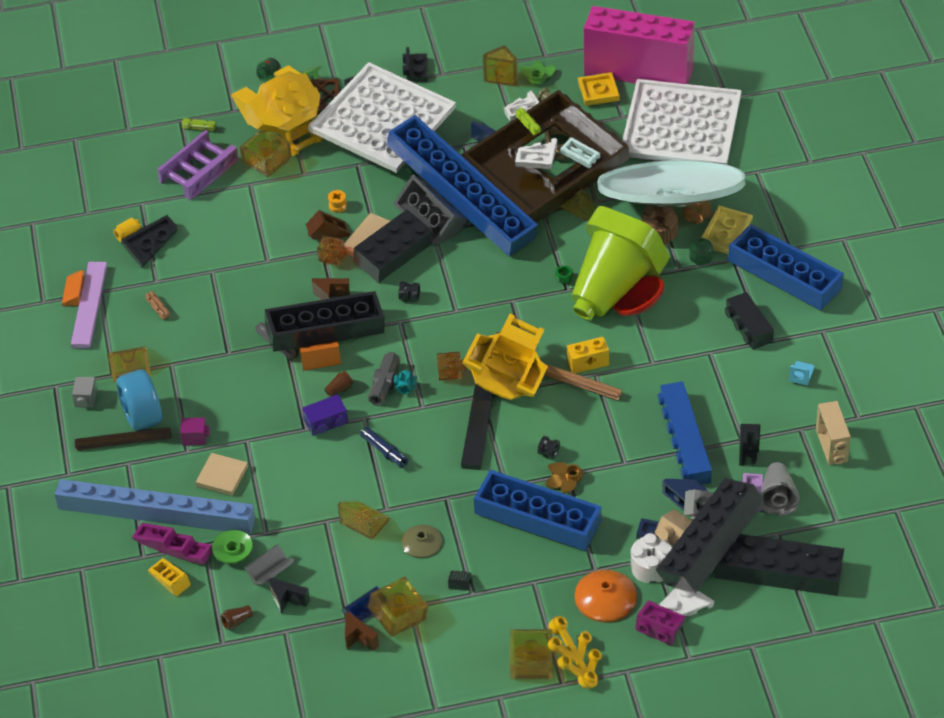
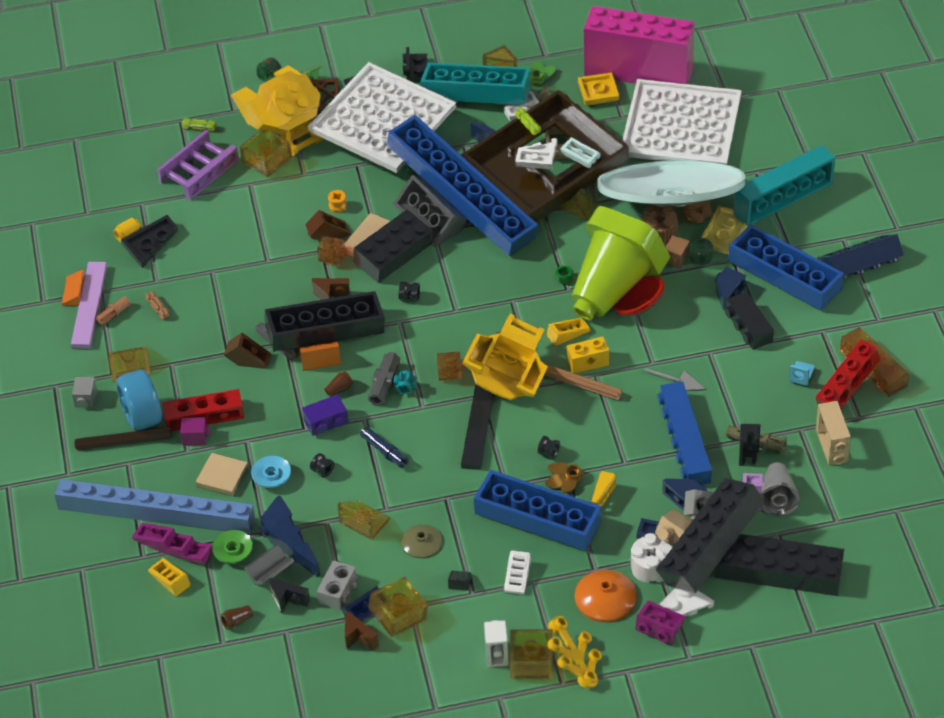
none -> nougat axle [96,296,131,325]
none -> red brick [162,389,244,431]
none -> reddish brown slope [224,333,271,369]
none -> medium azure dish [251,456,291,488]
none -> dark blue wedge [260,496,320,577]
none -> black wheel [310,453,335,478]
none -> light grey brick [316,560,359,610]
none -> teal brick [420,63,532,105]
none -> white brick [484,620,509,667]
none -> white slope [504,551,531,595]
none -> yellow slope [547,317,590,346]
none -> yellow slope [591,471,616,506]
none -> light grey piece [645,368,706,391]
none -> medium nougat brick [666,236,690,268]
none -> dark blue slope [715,267,746,311]
none -> olive pin [726,425,787,454]
none -> teal brick [733,145,836,227]
none -> red brick [815,339,880,409]
none -> dark blue slope [817,234,904,279]
none -> clear orange brick [840,327,909,397]

